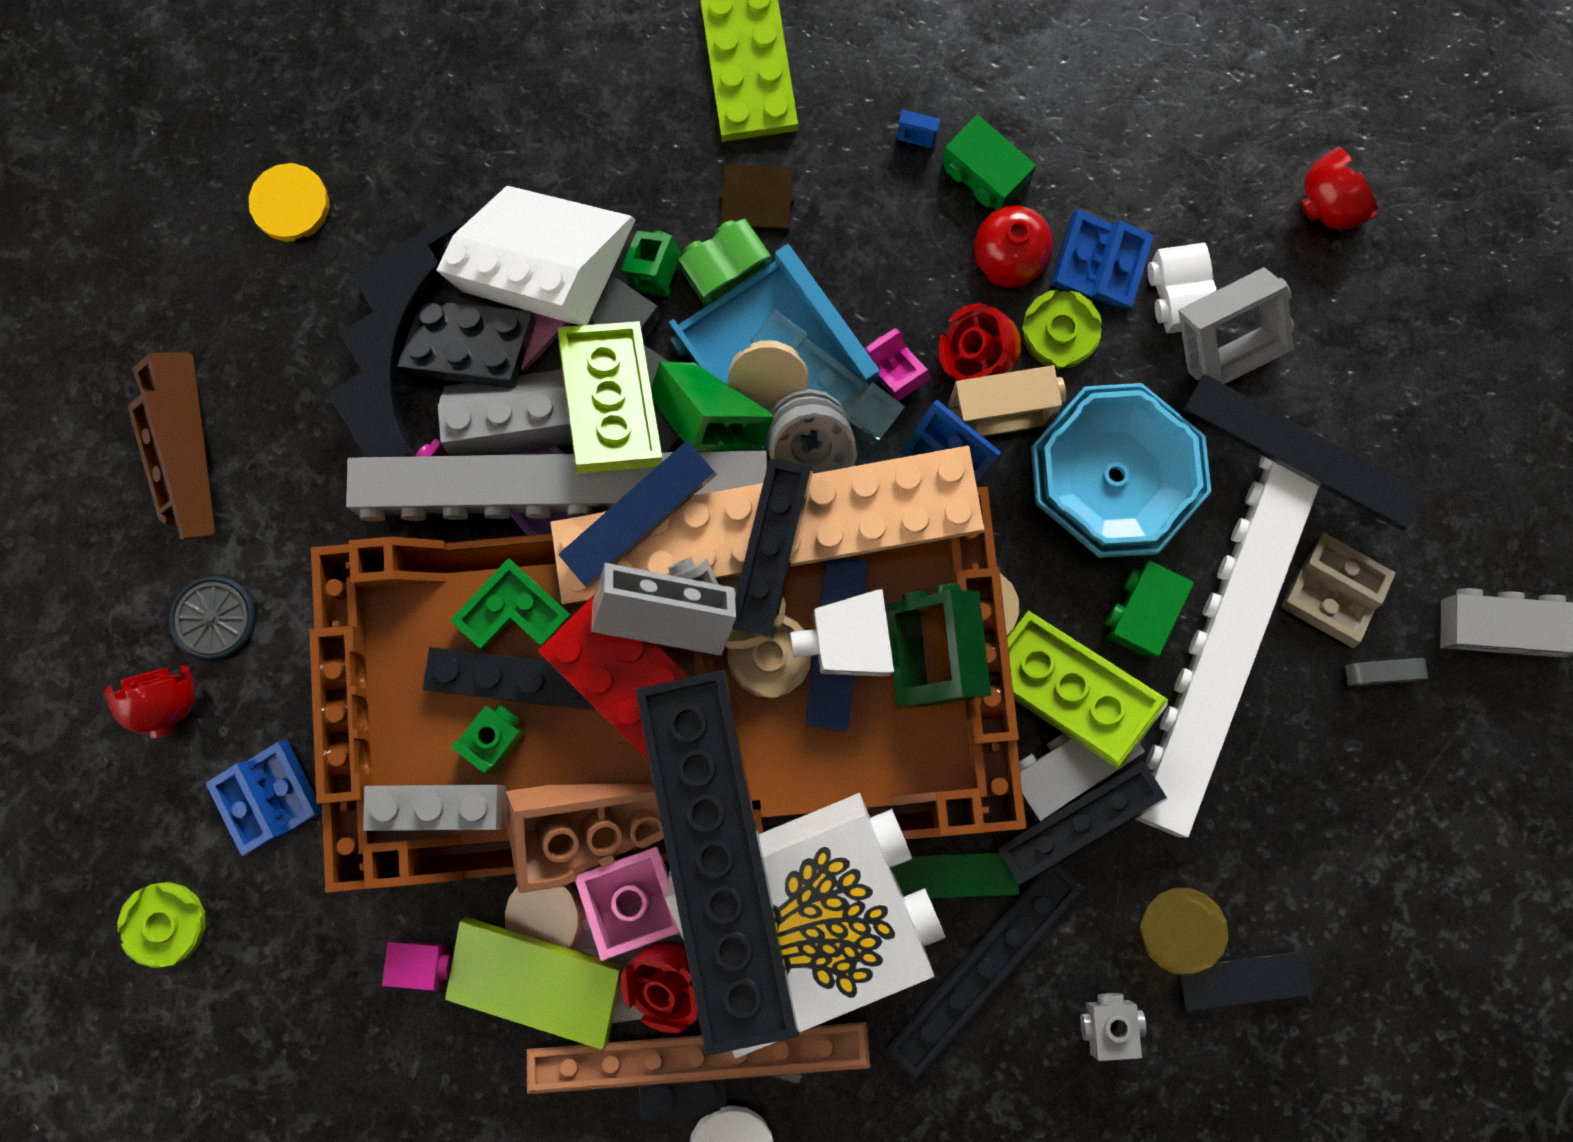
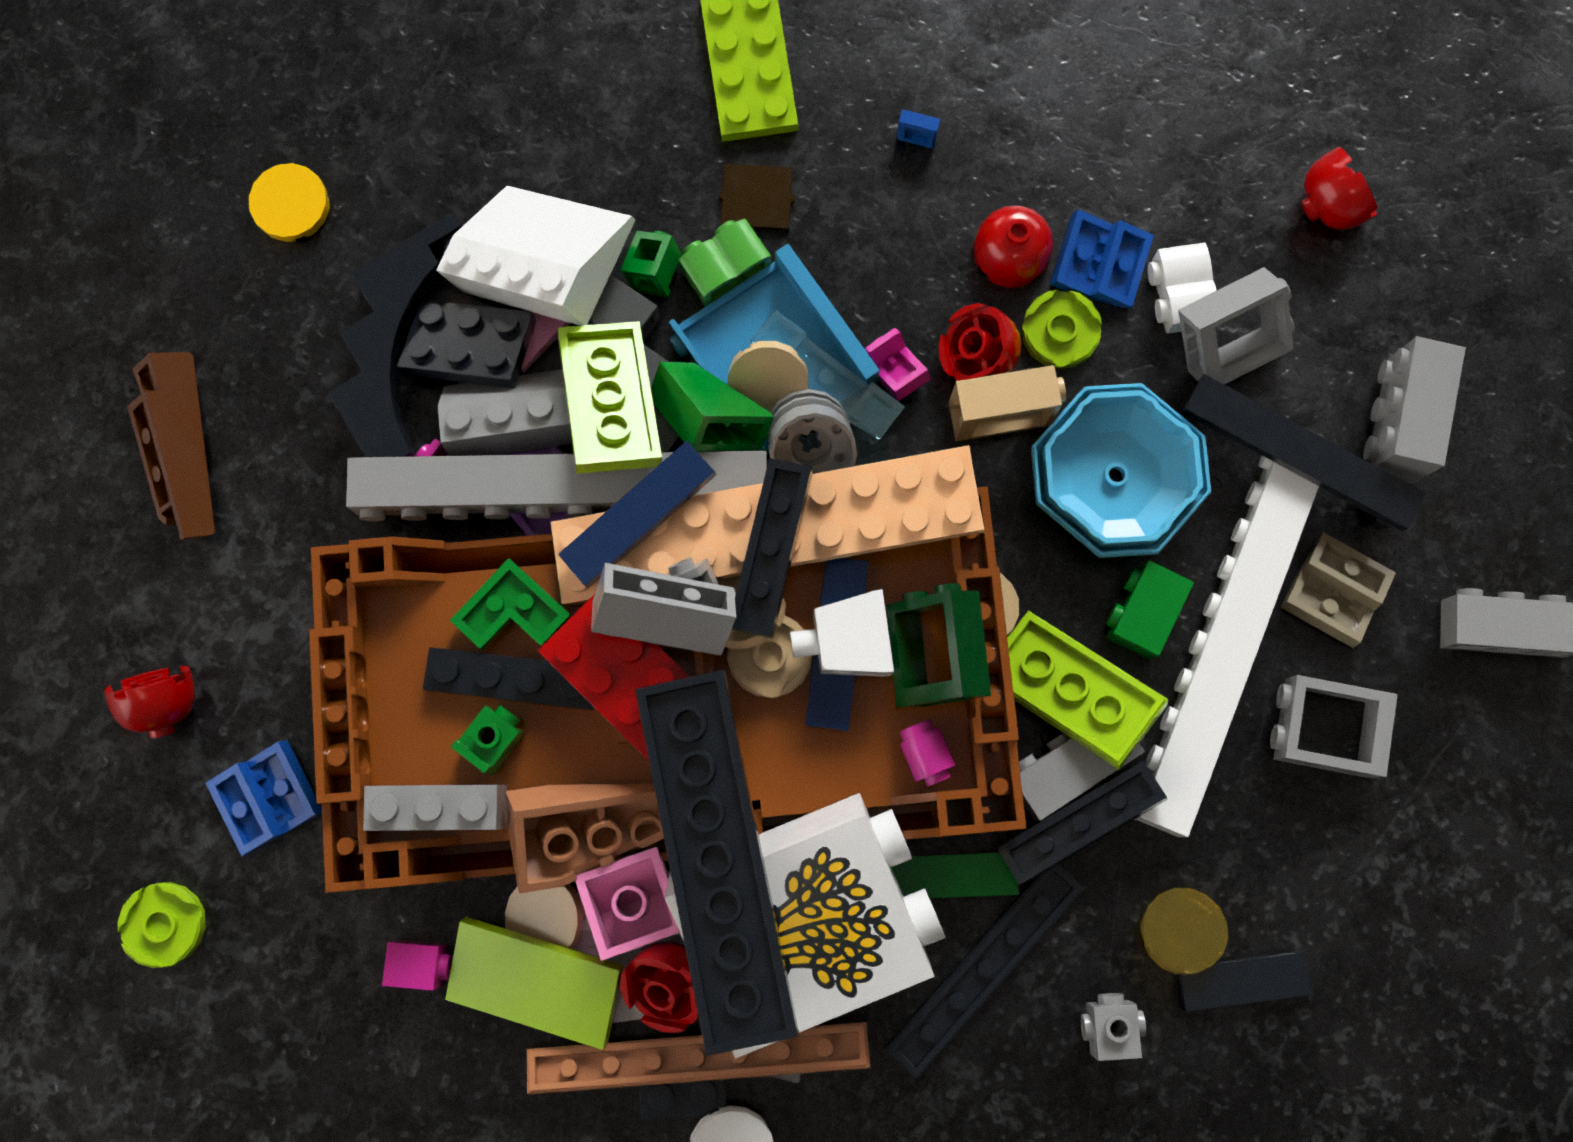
dark grey wheel [169,576,255,661] -> none
blue slope [901,400,1001,486] -> none
green brick [942,114,1036,210] -> none
dark grey beam [1345,658,1428,686] -> none
none -> dark pink brick [899,719,955,787]
none -> light grey window [1270,675,1398,779]
none -> light grey brick [1363,336,1466,484]

